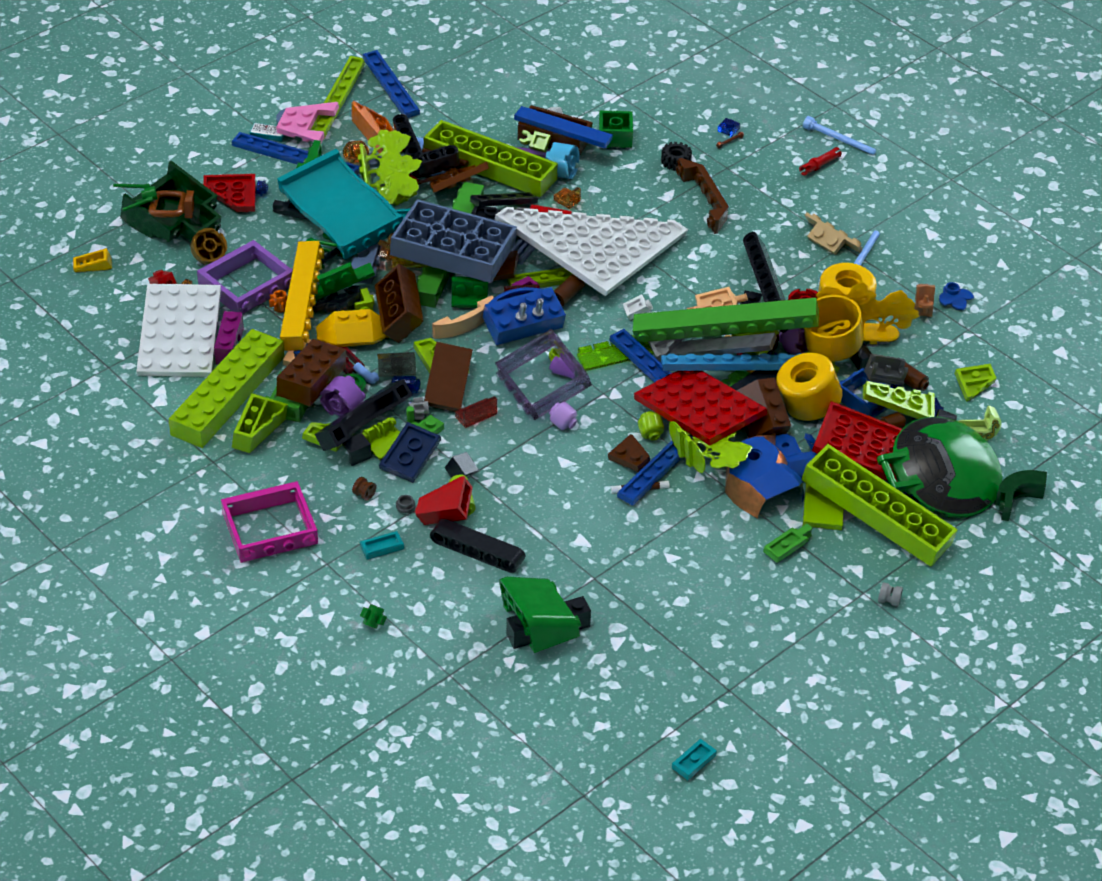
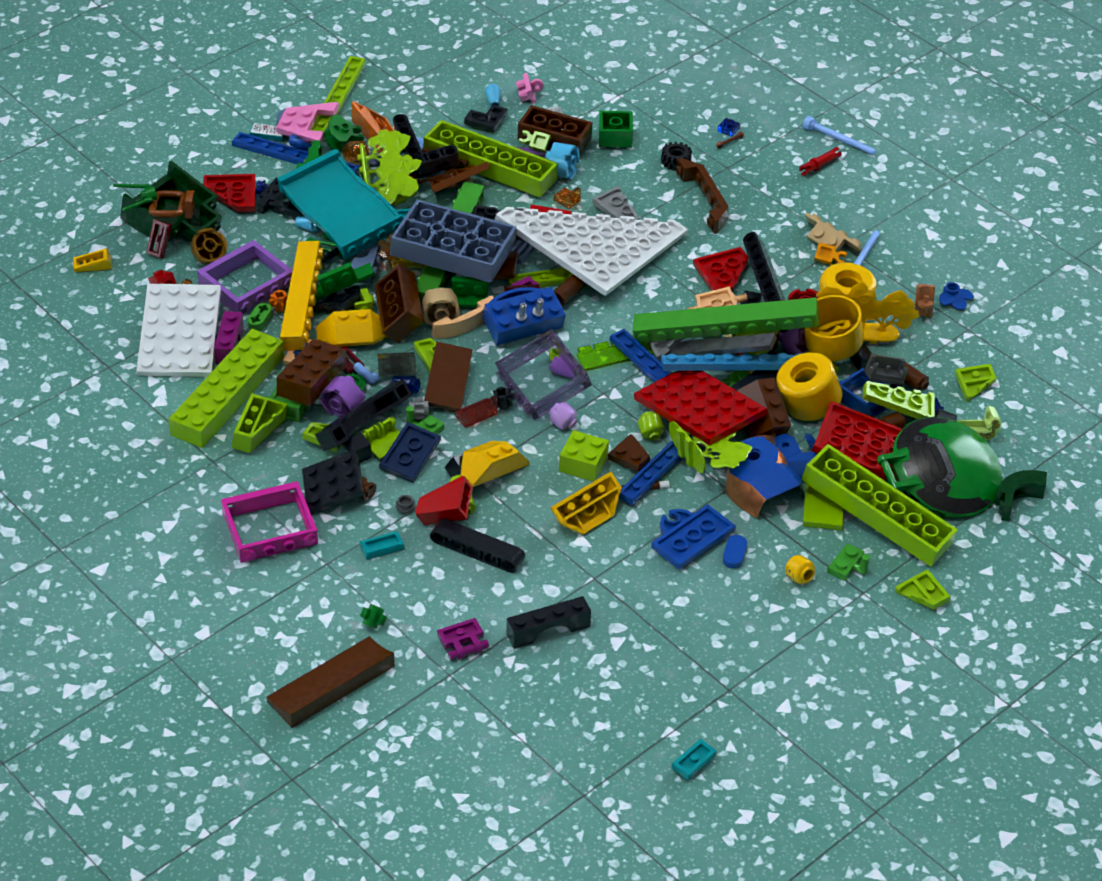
blue tile [363,50,420,118] -> none
black tile [470,192,538,207] -> none
green windscreen [499,576,581,653] -> none
blue tile [514,106,613,148] -> none
white bracket [623,294,653,320] -> none
bright green hinge [763,524,813,563] -> none
light grey wheel [878,582,903,607] -> none
none -> tile [146,219,172,258]
none -> bright green beam [247,303,272,331]
none -> black hinge [257,177,285,214]
none -> reddish brown arch [267,636,395,728]
none -> blue arm [288,135,312,151]
none -> medium azure cone [295,216,321,233]
none -> black plate [302,449,364,515]
none -> green hinge [324,115,364,152]
none -> tan brick [422,288,460,326]
none -> magenta plate [437,618,489,660]
none -> yellow wedge [460,441,529,487]
none -> black plate [464,105,508,132]
none -> medium azure cone [485,84,501,107]
none -> black gear [491,387,515,410]
none -> bright pink hips [516,73,544,104]
none -> yellow wedge [550,471,622,534]
none -> lime brick [559,430,609,482]
none -> light grey wing [592,185,639,220]
none -> blue plate [651,504,736,570]
none -> red plate [693,247,749,292]
none -> blue tile [723,535,747,568]
none -> yellow head [785,555,815,584]
none -> light orange plate [814,242,847,265]
none -> bright green plate [827,543,870,581]
none -> lime wing [895,569,951,610]

